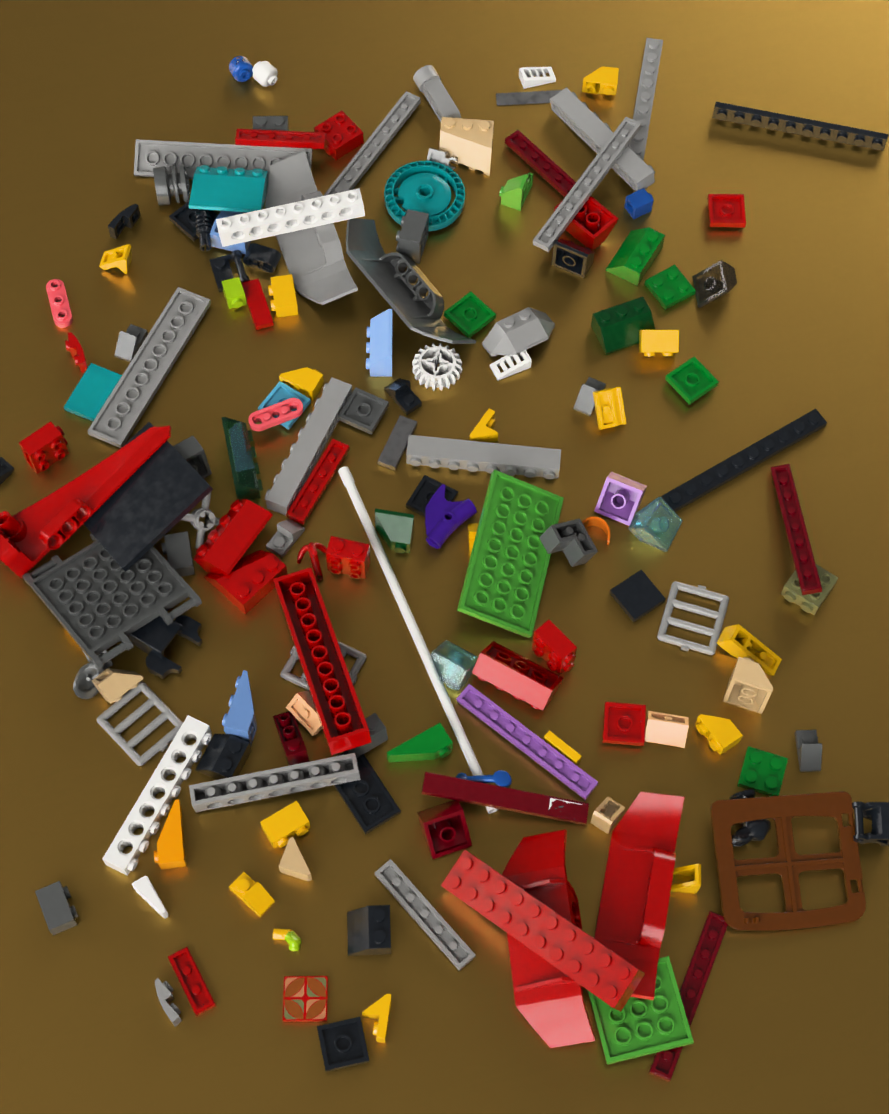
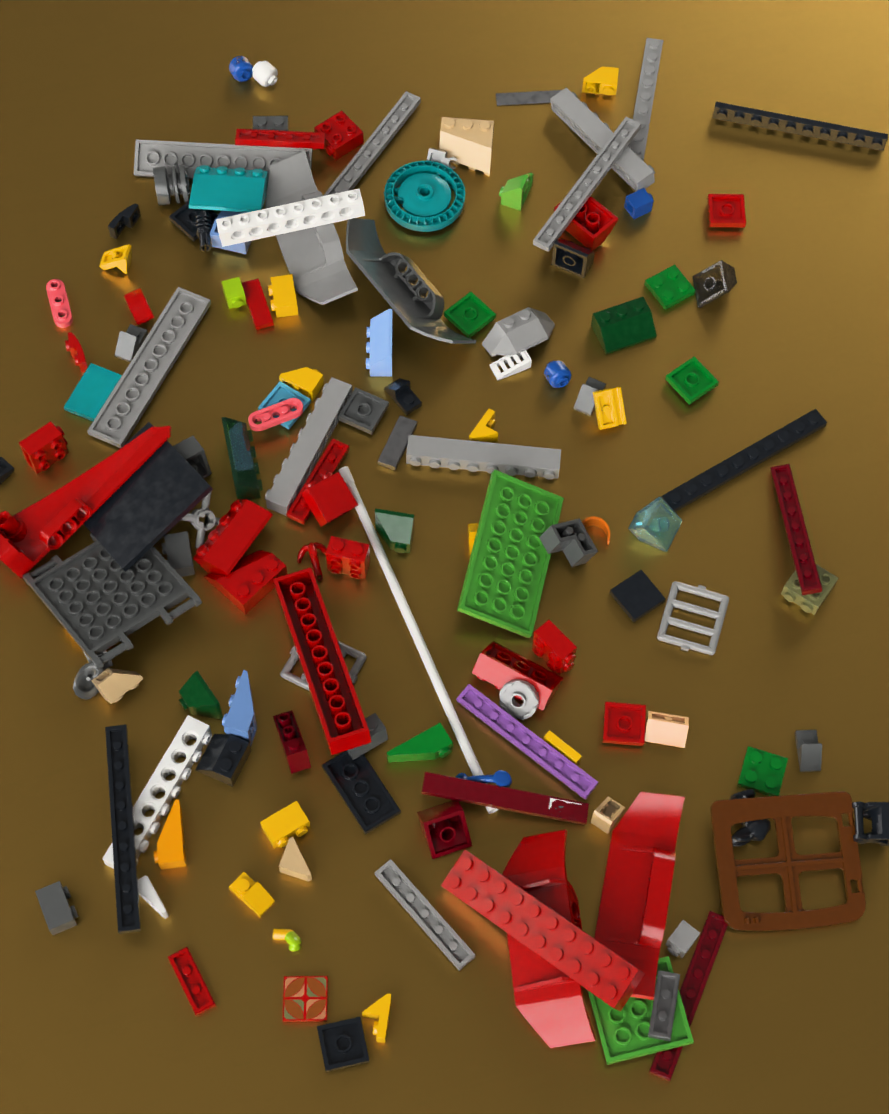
light grey bar [97,681,183,766] -> none
black piece [127,615,203,679] -> none
light grey slope [155,978,182,1027] -> none
light grey brick [189,753,361,812] -> none
black plate [209,251,250,292] -> none
black beam [243,243,281,273] -> none
light grey slope [266,519,305,559] -> none
light nougat panel [286,690,322,736] -> none
black slope [347,905,391,956] -> none
dark grey brick [396,209,429,264] -> none
black tile [406,475,458,517] -> none
white gear [412,343,462,391] -> none
light grey beam [413,65,461,122] -> none
dark purple pin [425,484,477,549] -> none
clear light blue slope [431,640,478,691] -> none
dark red plate [505,130,597,201] -> none
white slope [519,67,556,89] -> none
medium lavender slope [594,472,647,526] -> none
green slope [606,227,665,286] -> none
yellow brick [639,330,679,356] -> none
yellow slope [671,863,701,894] -> none
yellow slope [695,714,743,755] -> none
yellow slope [717,624,782,676] -> none
tan slope [723,657,773,714] -> none
none -> black plate [105,724,141,934]
none -> red slope [124,288,154,325]
none -> dark green slope [178,671,223,720]
none -> red brick [301,471,358,527]
none -> light grey tile [499,679,540,720]
none -> blue head [544,360,572,388]
none -> flat silver tile [648,970,680,1041]
none -> light grey brick [665,920,700,958]

